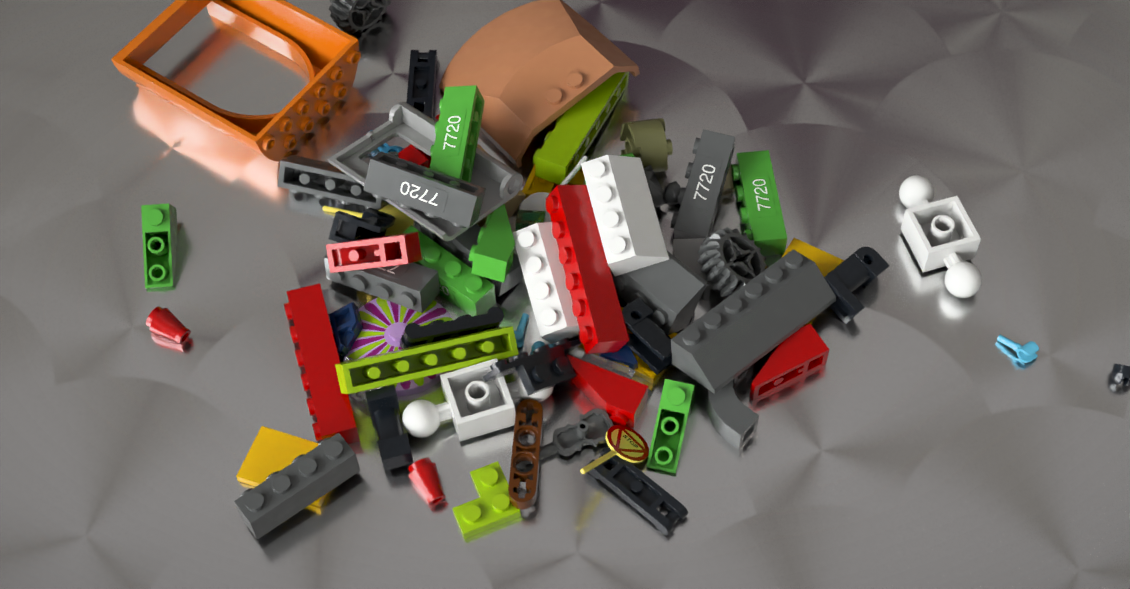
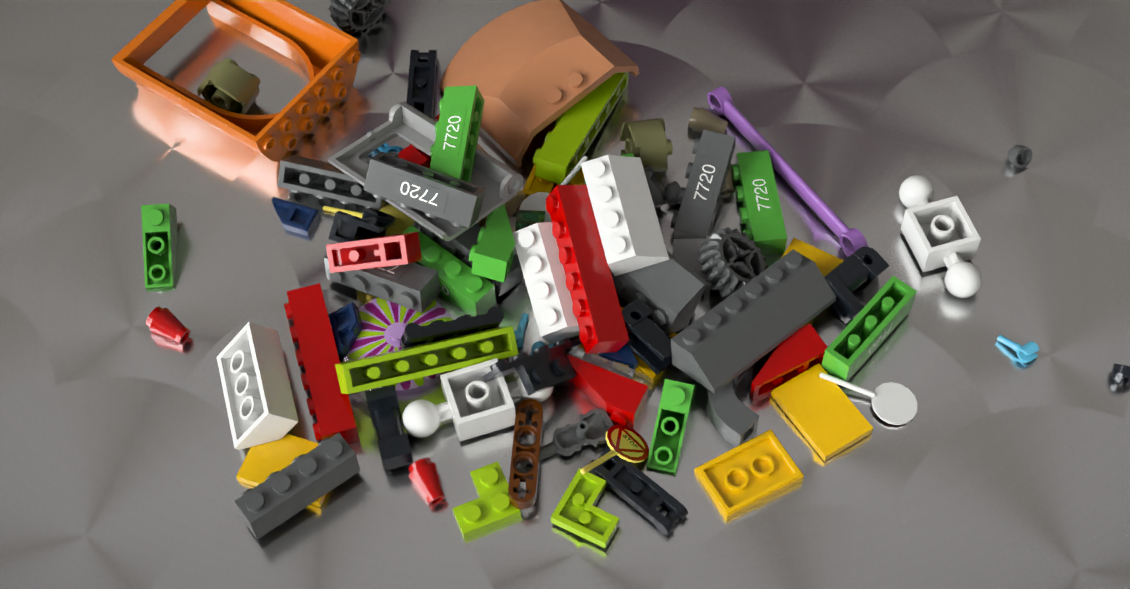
none -> olive brick [197,58,260,115]
none -> white slope [217,322,299,450]
none -> dark blue tile [272,197,320,237]
none -> lime plate [551,468,620,549]
none -> dark tan cone [687,106,728,134]
none -> yellow tile [694,429,804,521]
none -> medium lavender piece [707,86,868,256]
none -> yellow tile [771,363,873,462]
none -> white piece [820,373,918,425]
none -> bright green brick [821,276,917,382]
none -> dark grey hinge [1008,145,1032,168]

